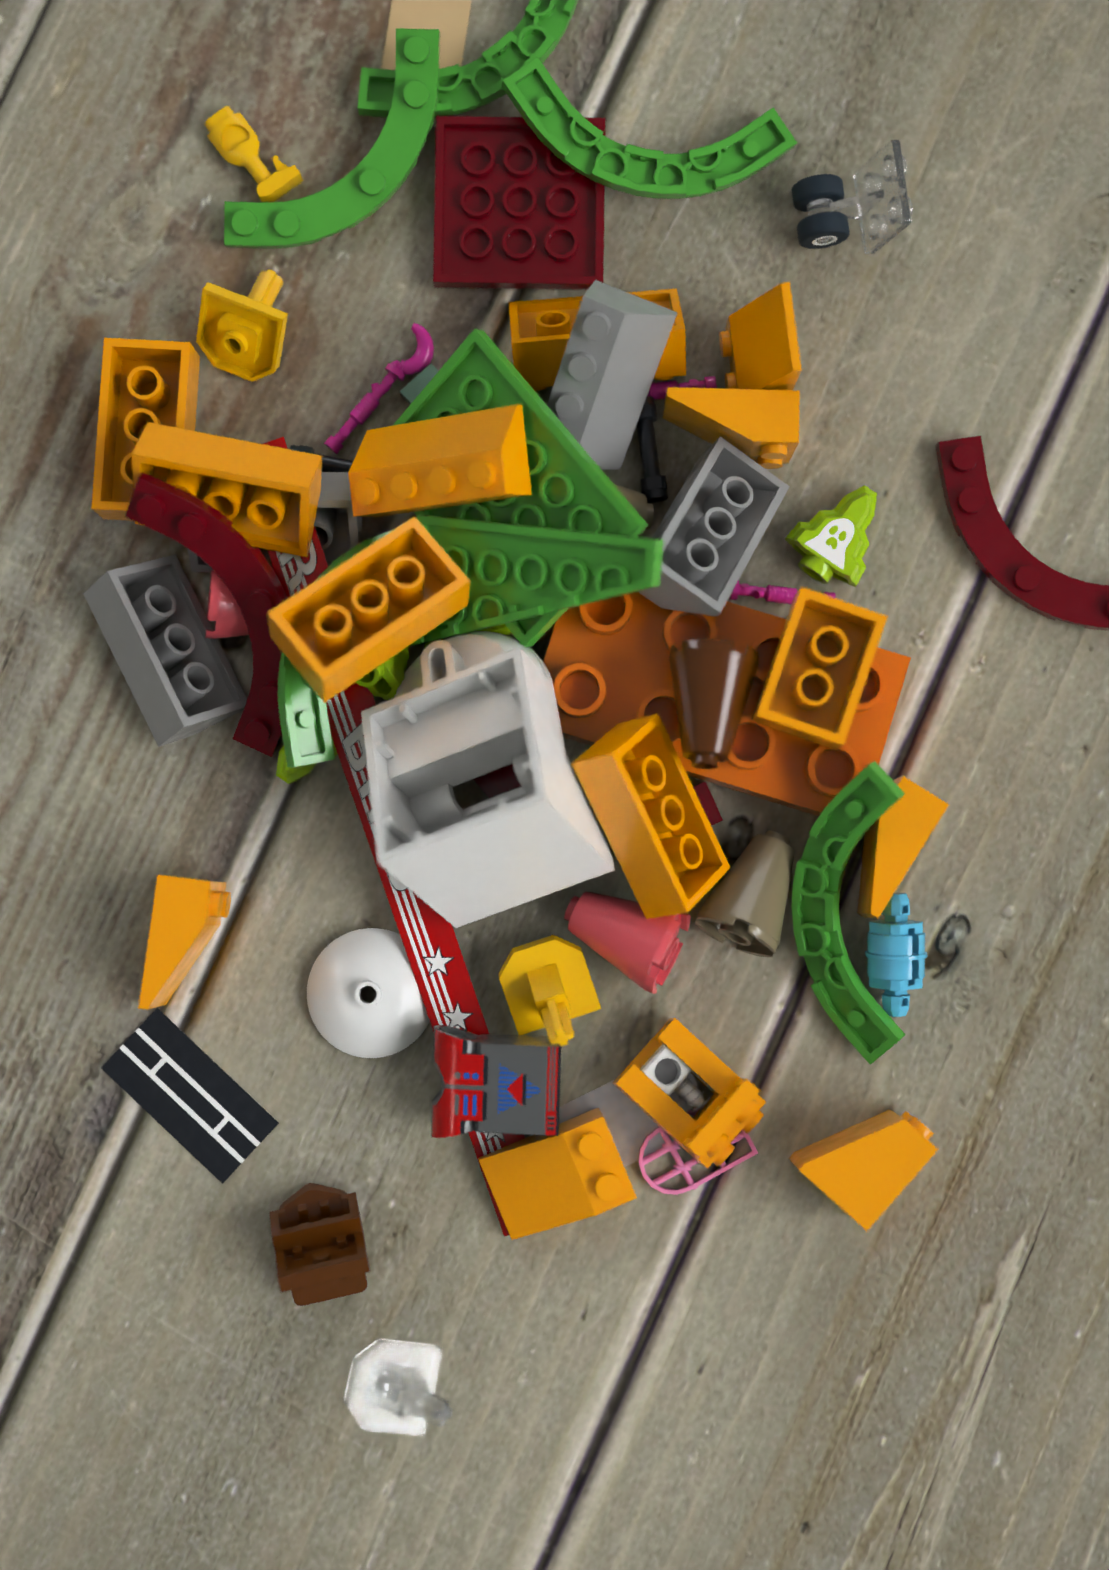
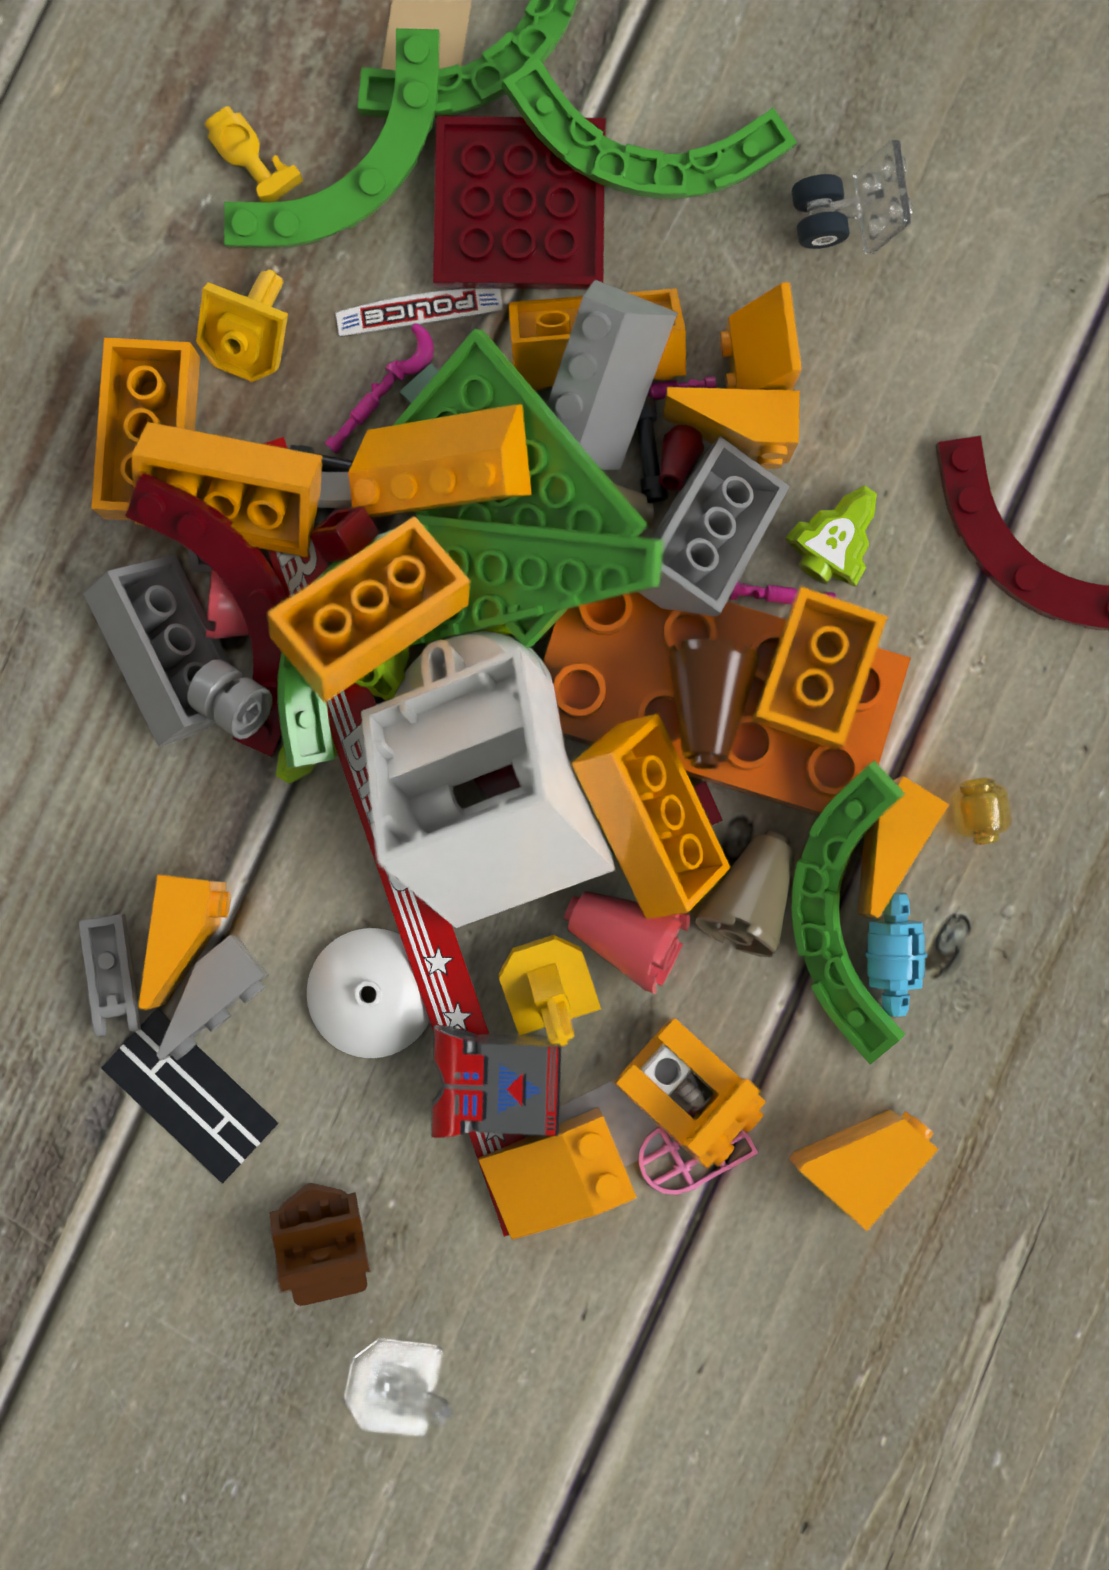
none -> light grey hinge [79,914,141,1037]
none -> light grey slope [156,935,269,1061]
none -> light grey wheel [187,659,272,739]
none -> dark red slope [309,506,378,562]
none -> sticker [336,288,503,336]
none -> dark red cone [658,425,704,491]
none -> clear yellow head [951,778,1012,845]

